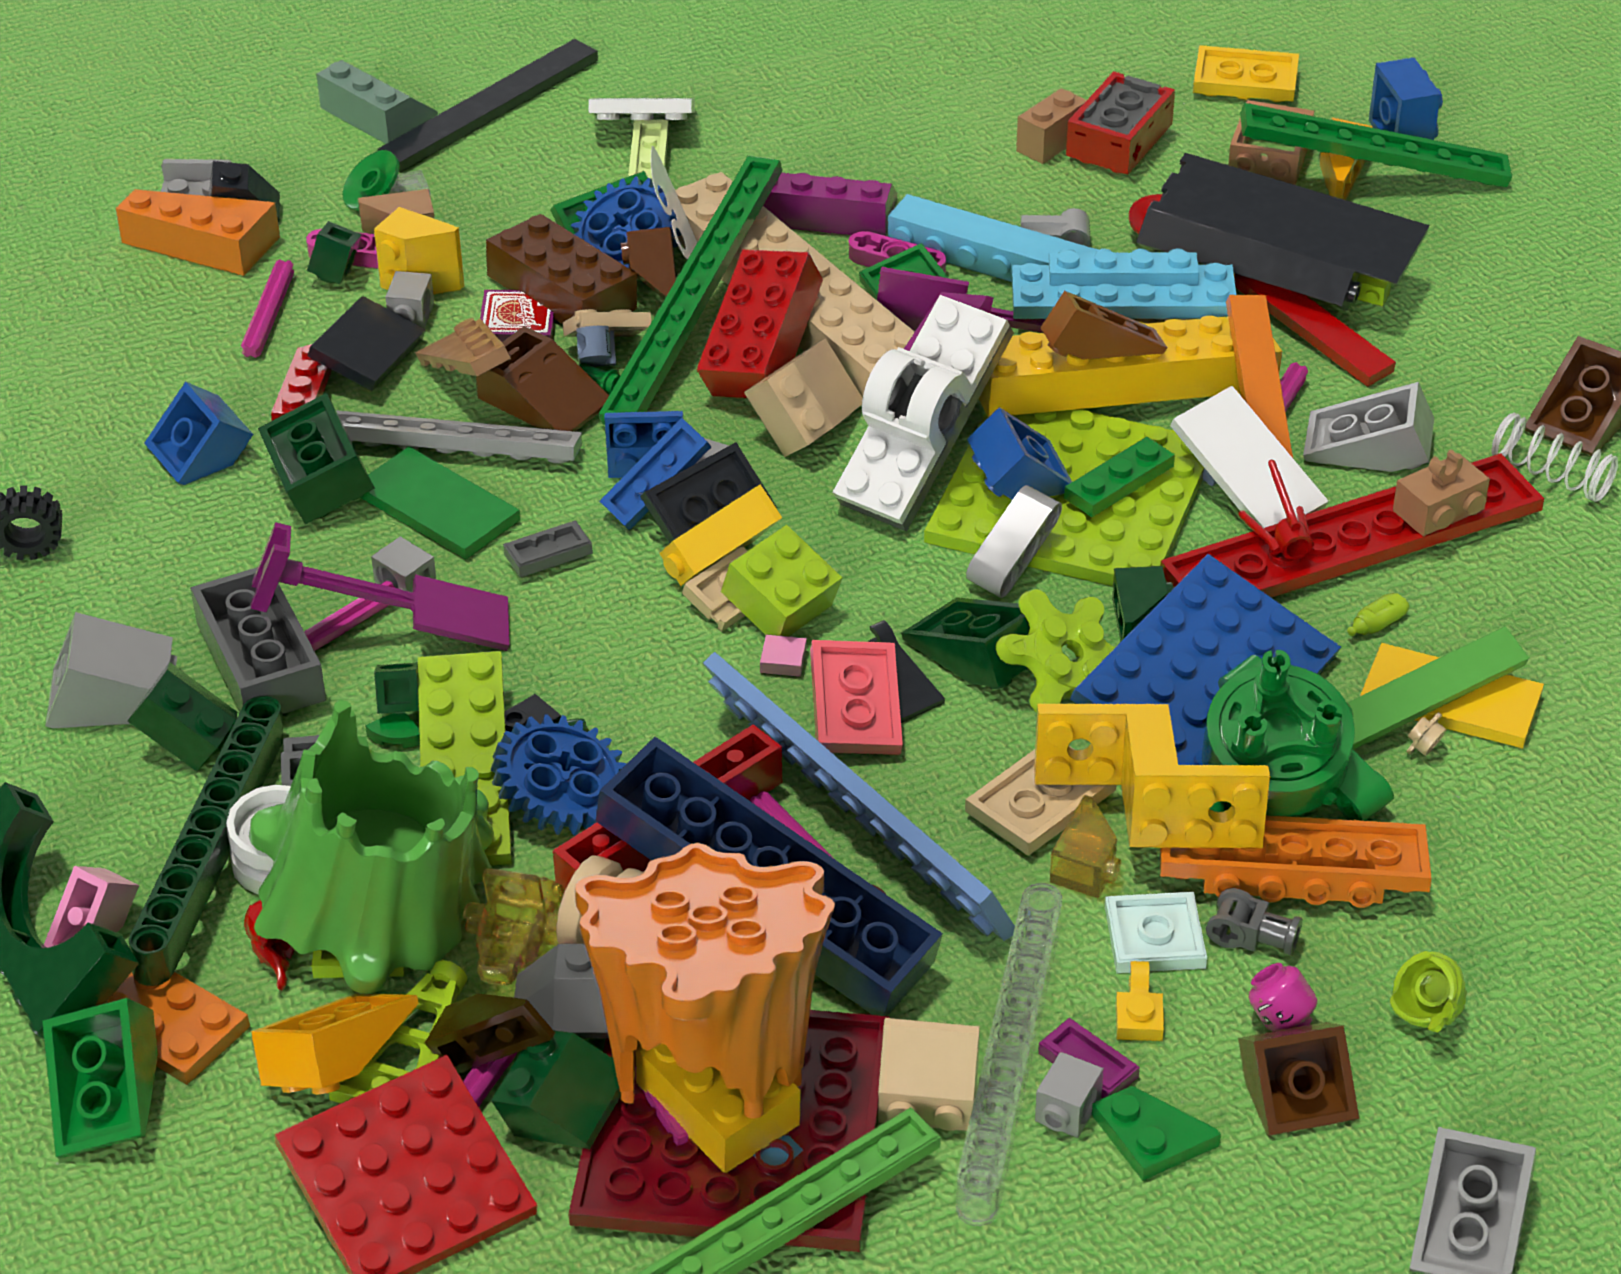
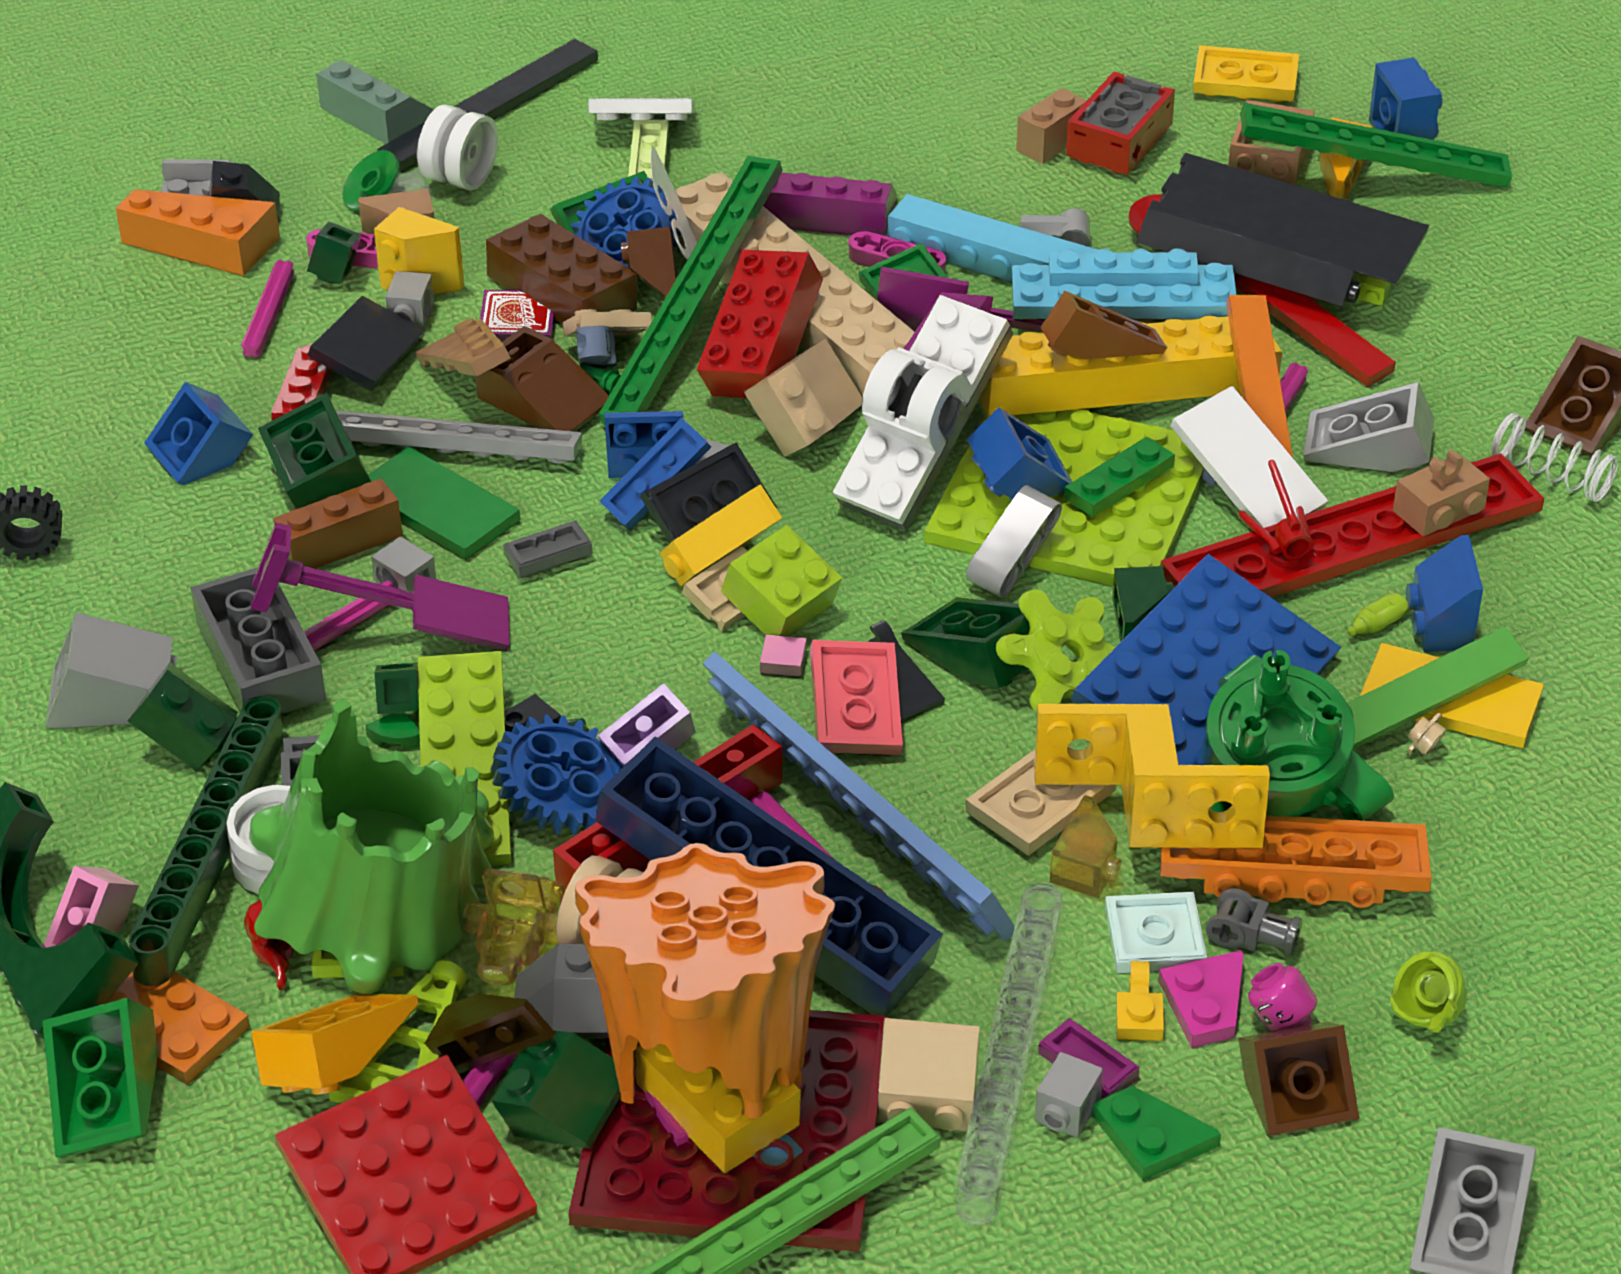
none -> dark orange brick [273,479,403,569]
none -> white wheel [417,104,498,191]
none -> medium lavender slope [598,683,696,766]
none -> dark pink wing [1158,950,1244,1048]
none -> blue slope [1406,535,1483,652]

